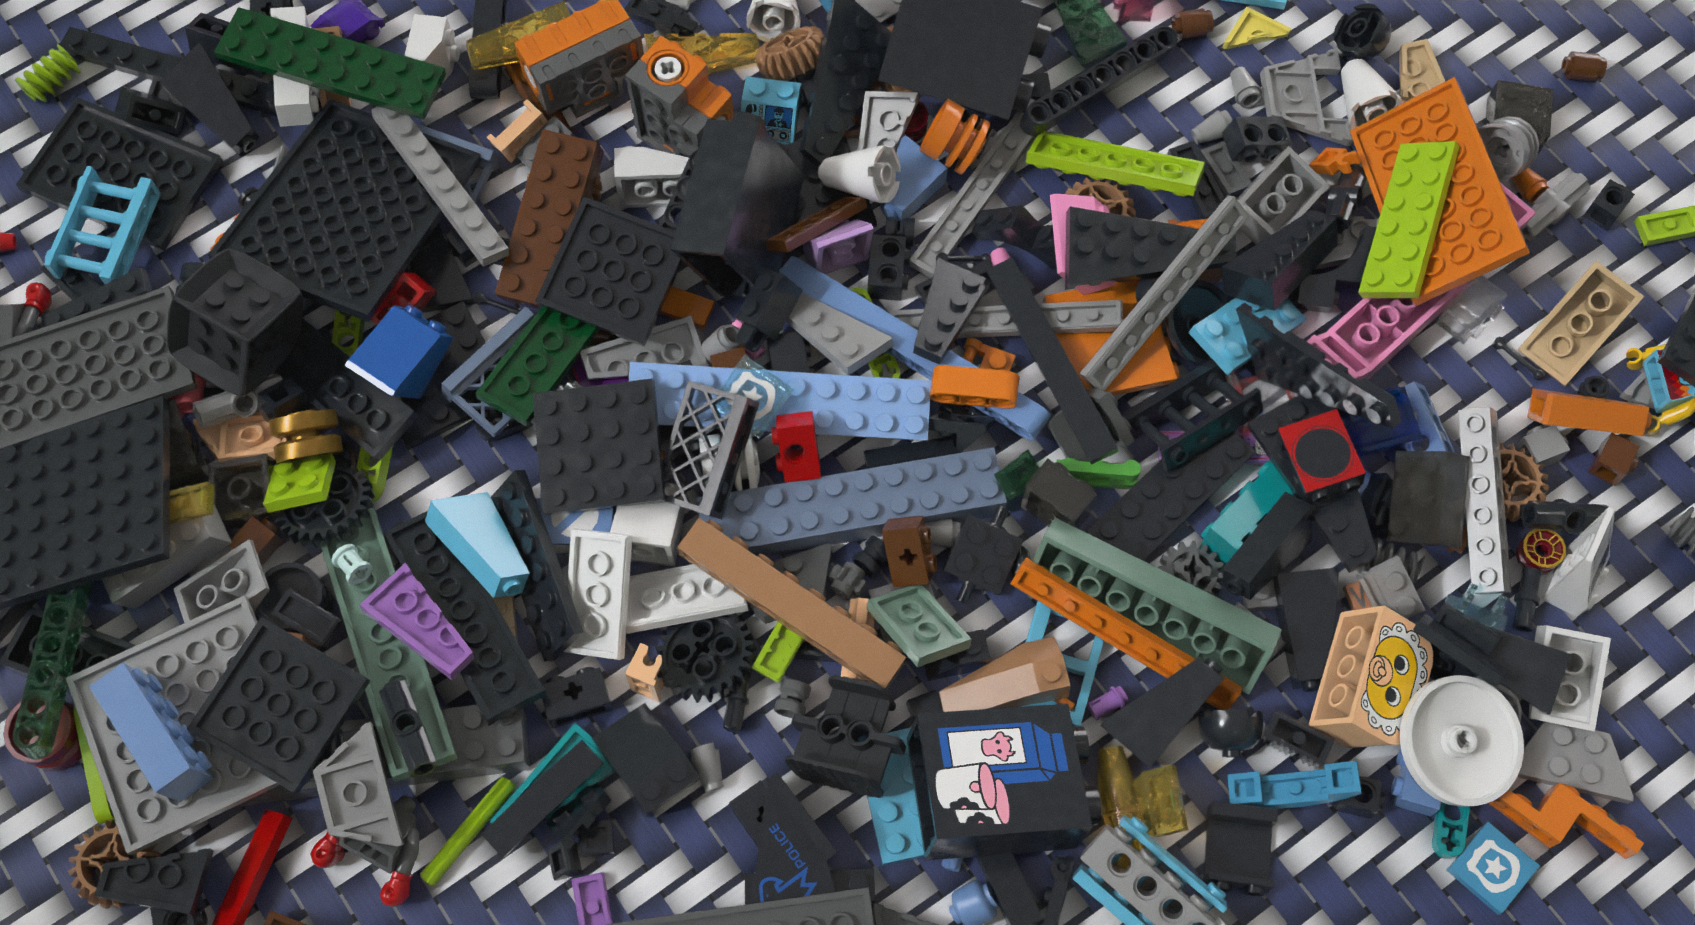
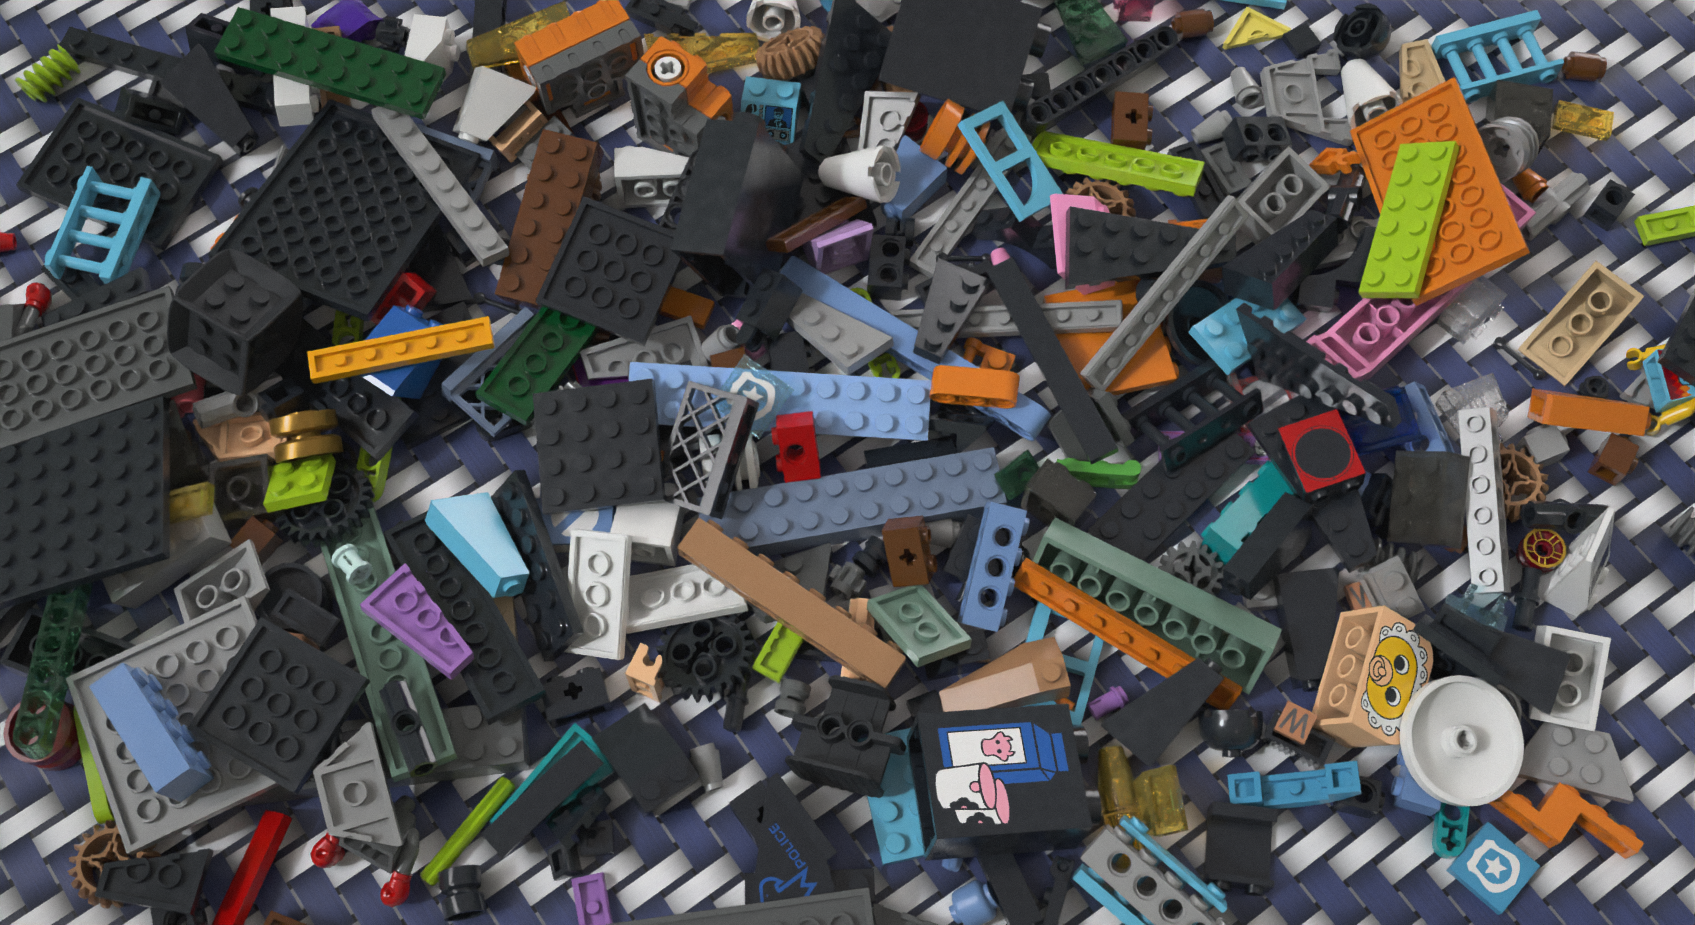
none -> light orange plate [307,316,495,384]
none -> black gear [376,17,409,52]
none -> black wheel [437,865,487,921]
none -> white slope [453,66,536,144]
none -> medium azure window [957,101,1063,222]
none -> medium blue brick [957,502,1029,632]
none -> reddish brown brick [1110,91,1153,150]
none -> nougat tile [1273,701,1318,745]
none -> black tile [1282,23,1321,59]
none -> medium azure fence [1431,10,1564,103]
none -> clear torso [1435,373,1508,443]
none -> clear yellow plate [1552,100,1614,141]

